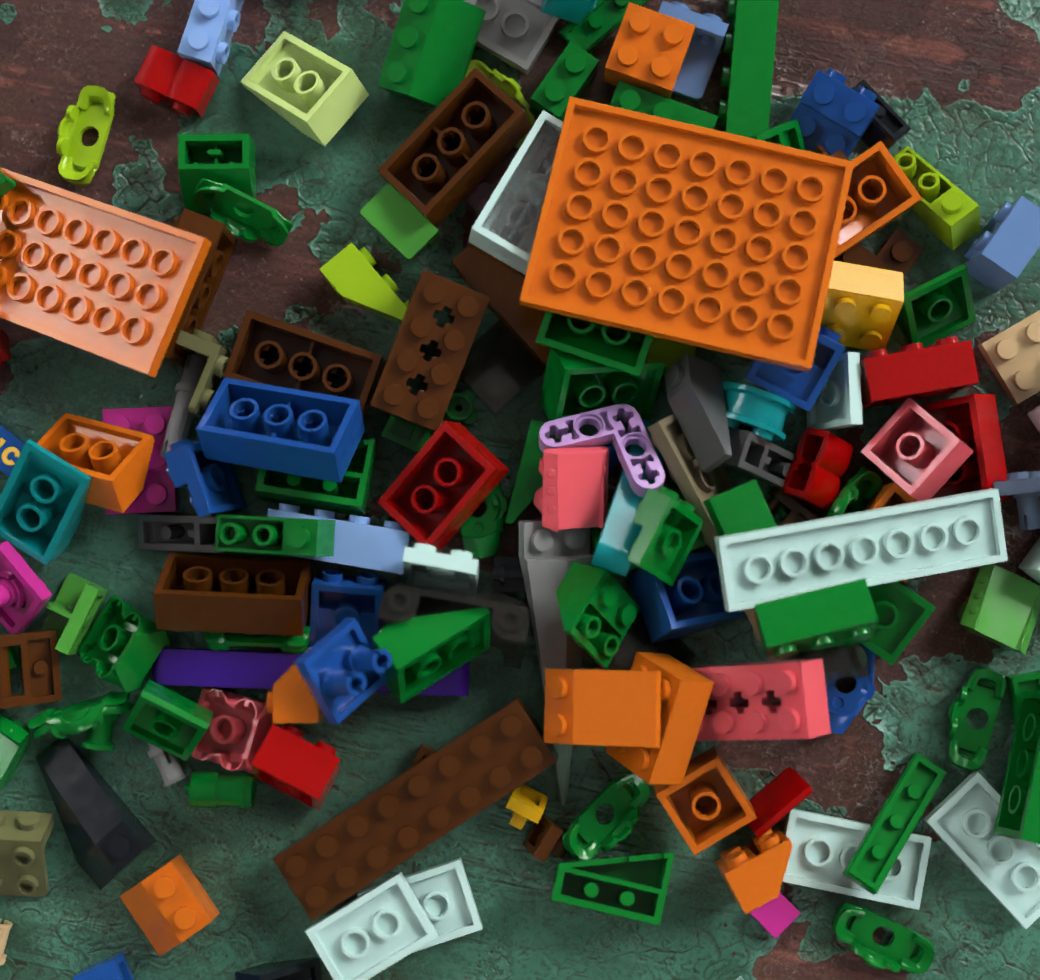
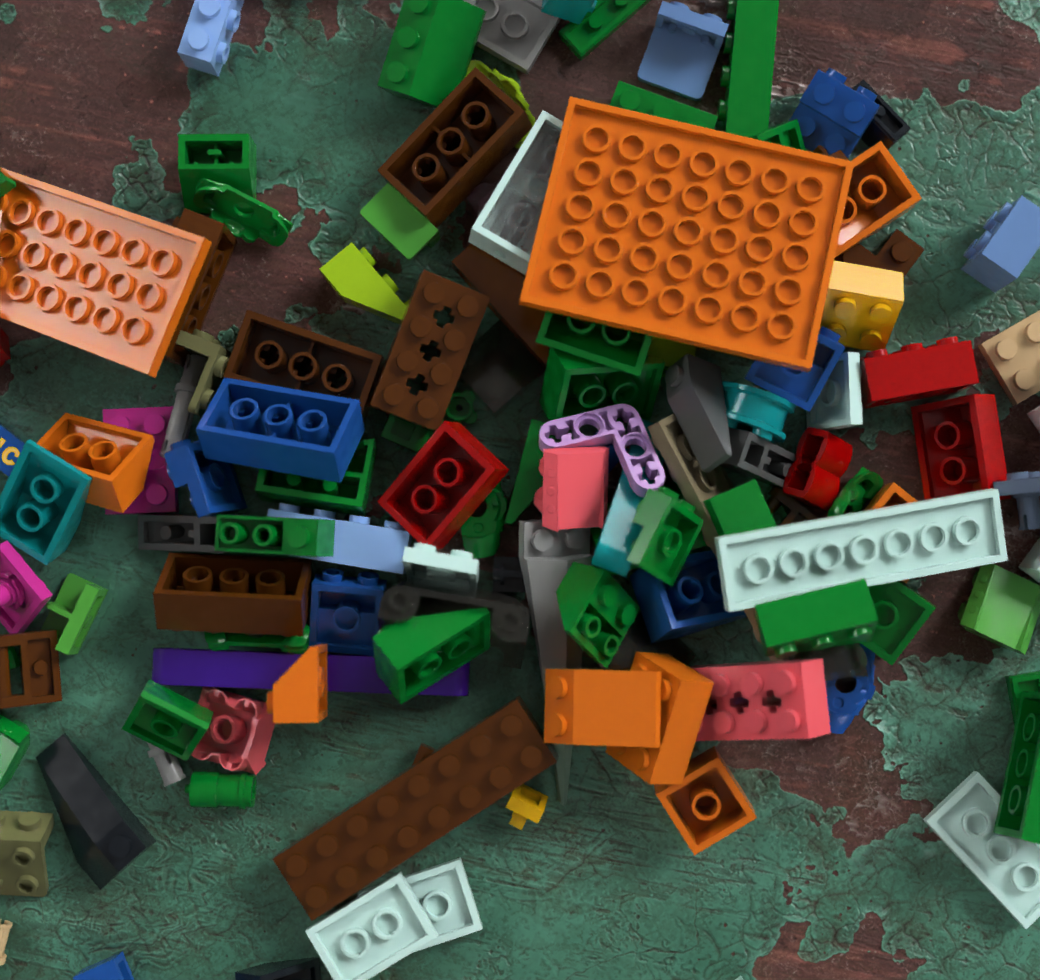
green piece [27,691,133,739] -> none
lime piece [56,85,115,187] -> none
green slope [76,595,170,693] -> none
green bush [81,714,119,751] -> none
orange slope [119,854,220,956] -> none
red brick [134,45,219,119] -> none
yellowish green slope [240,31,369,146] -> none
red brick [251,723,340,811] -> none
blue plate [294,618,392,725] -> none
reddish brown tile [522,815,567,863] -> none
green brick [530,41,599,122] -> none
green wedge [549,852,674,926] -> none
green piece [562,769,650,860] -> none
orange brick [603,2,696,99] -> none
orange slope [715,828,793,914] -> none
red slope [747,767,813,837] -> none
dark pink tile [750,892,801,939] -> none
light aqua plate [783,808,932,910] -> none
green piece [832,903,935,974] -> none
green tile [842,752,947,895] -> none
coral brick [861,397,974,501] -> none
lime slope [893,146,980,250] -> none
green slope [896,264,976,348] -> none
green piece [946,667,1006,771] -> none

